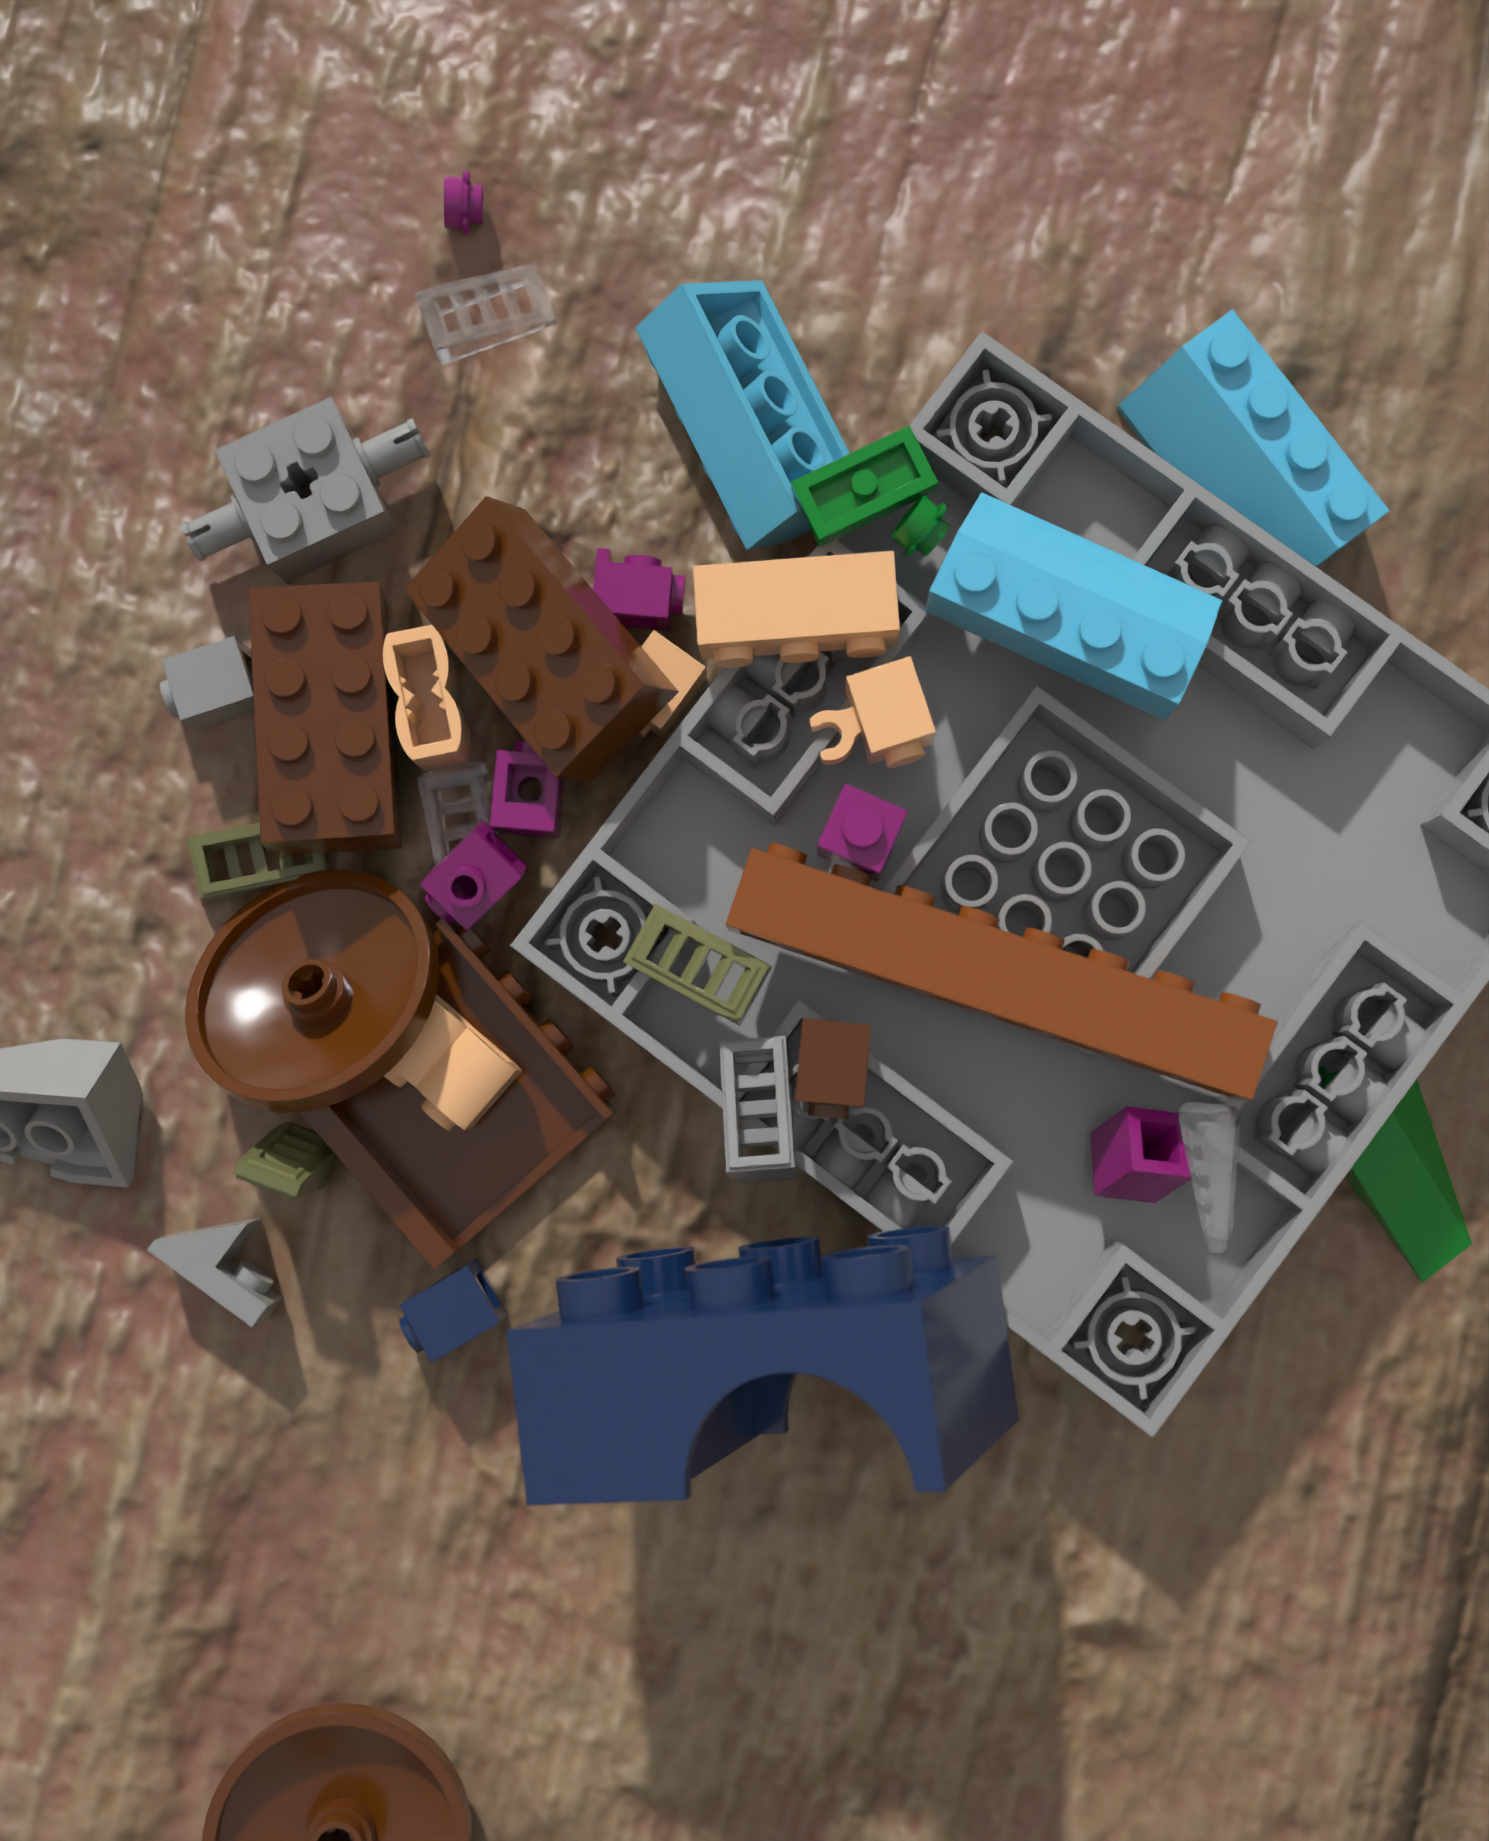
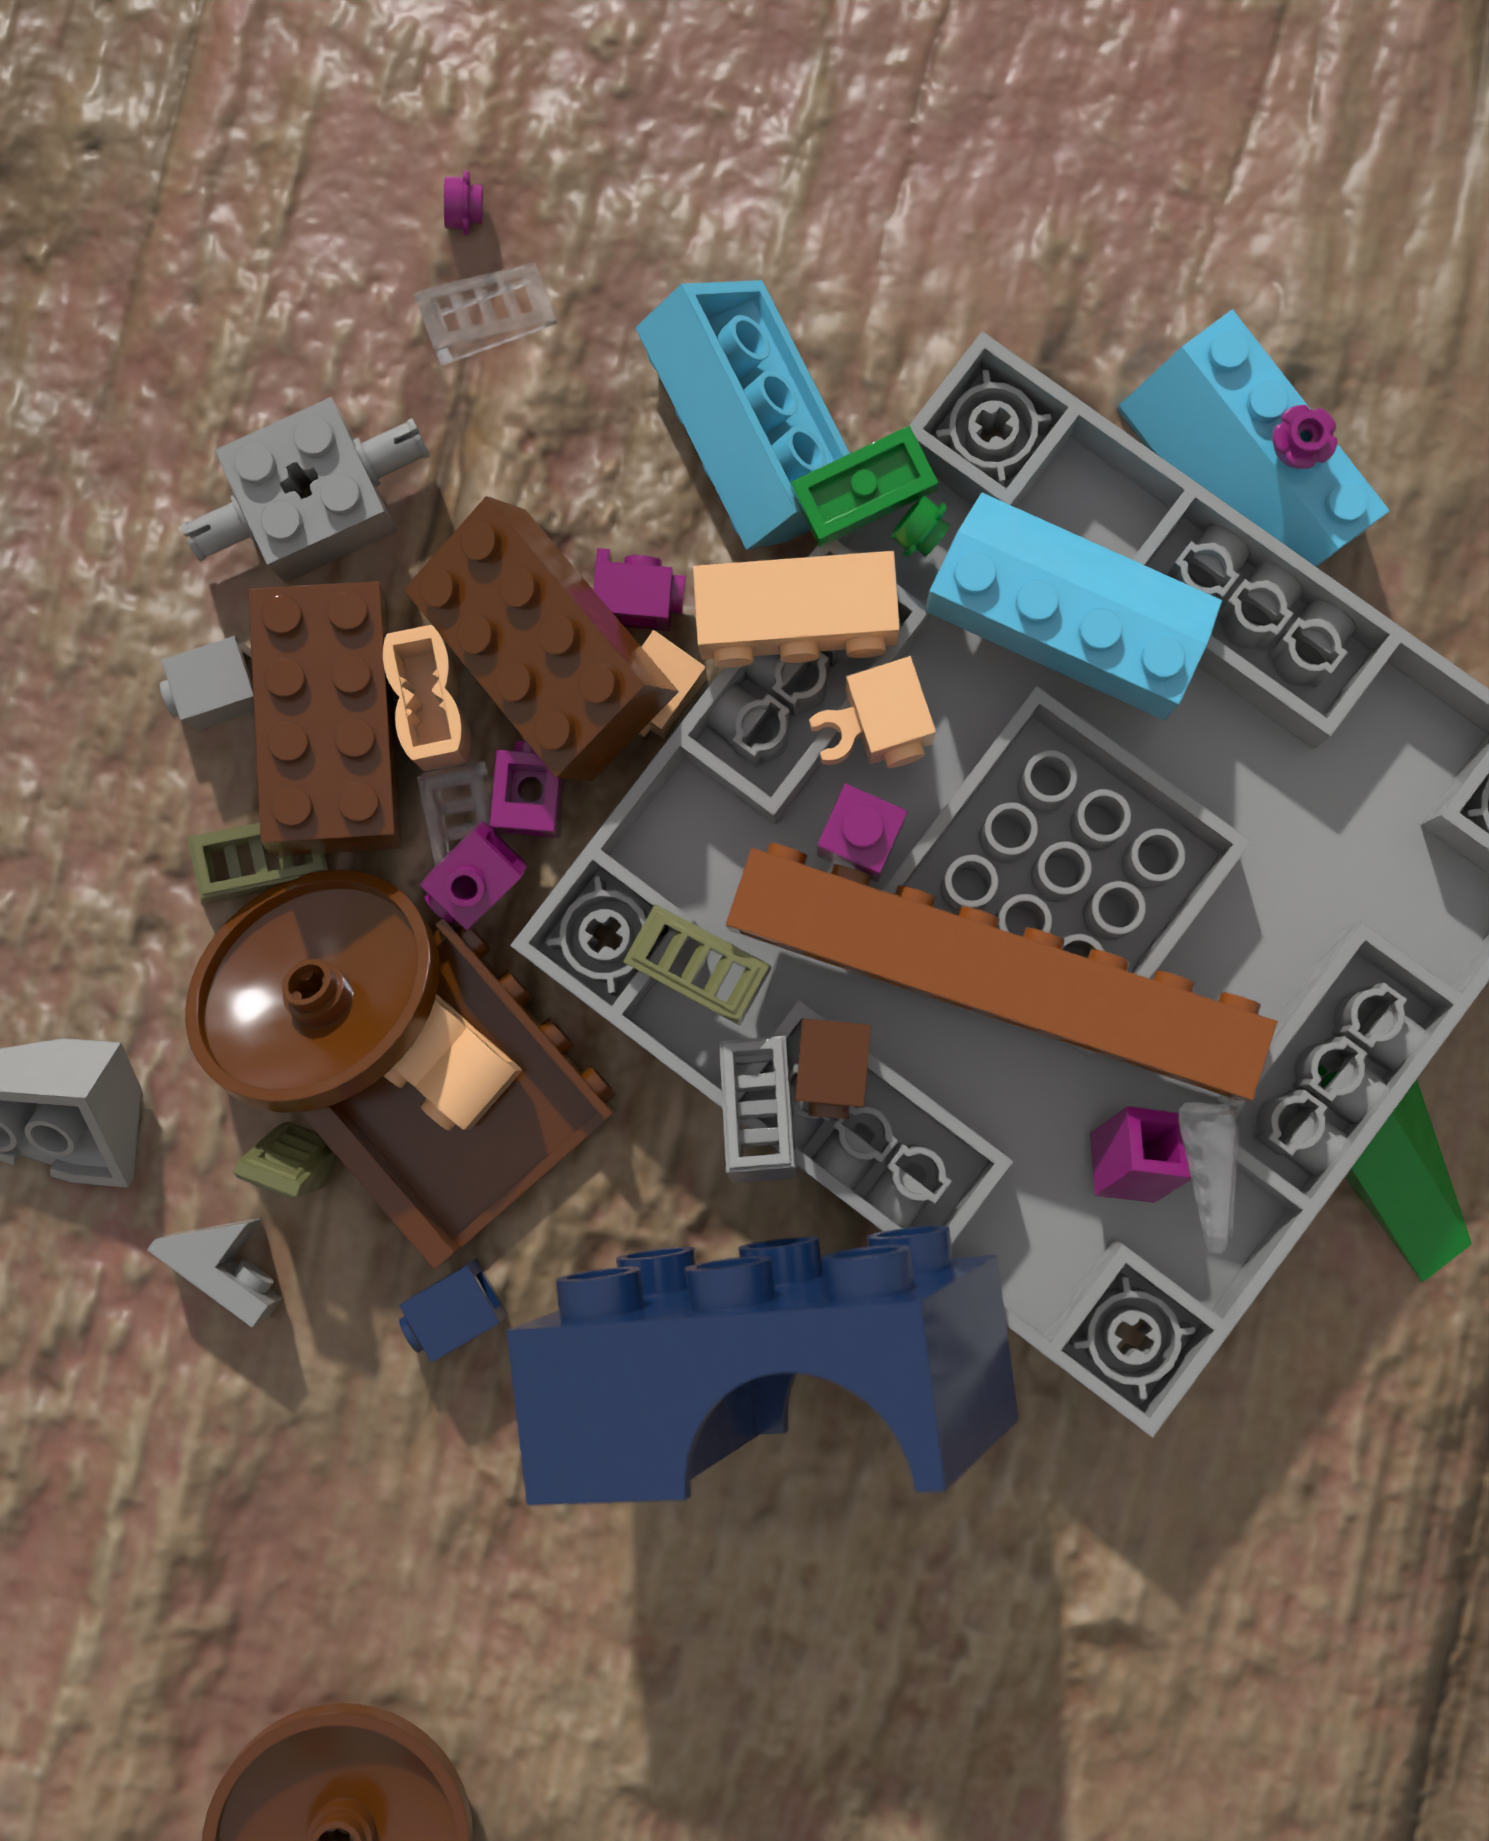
none -> magenta plate [1272,405,1338,469]

